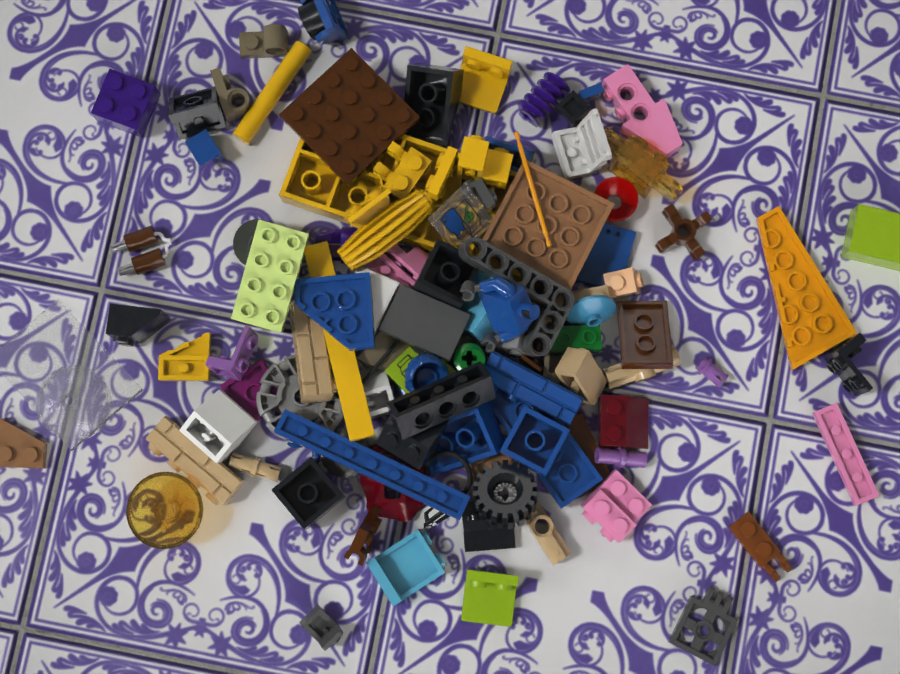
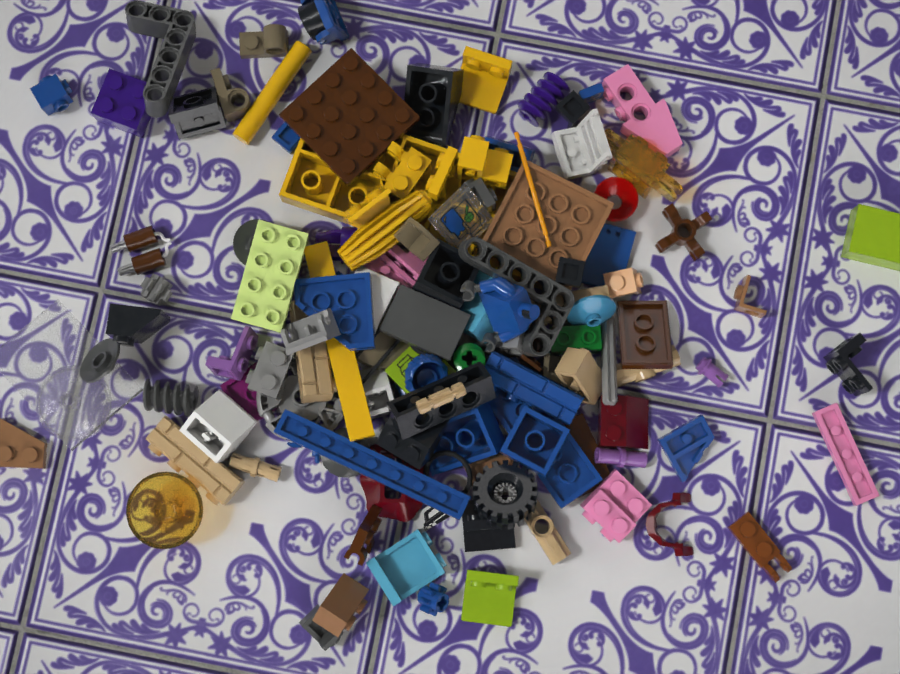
yellow wing [158,333,211,382] -> none
blue panel [185,129,224,166] -> none
black brick [272,457,345,530] -> none
dark grey piece [668,586,738,666] -> none
light orange wing [756,206,857,371] -> none
none -> blue brick [30,74,74,116]
none -> dark grey dish [80,338,120,383]
none -> dark grey beam [125,0,196,118]
none -> light grey gear [140,273,173,306]
none -> dark grey piece [143,379,199,417]
none -> light grey bracket [245,341,295,400]
none -> blue tile [272,122,300,154]
none -> light grey hinge [281,308,341,355]
none -> medium nougat brick [312,573,369,637]
none -> dark tan panel [394,217,440,262]
none -> tan axle [416,382,467,414]
none -> blue gear [417,582,449,616]
none -> black plate [555,257,585,288]
none -> light grey axle [600,316,618,406]
none -> dark red helmet [646,493,694,556]
none -> blue wing [657,415,715,482]
none -> medium nougat bracket [733,275,767,318]

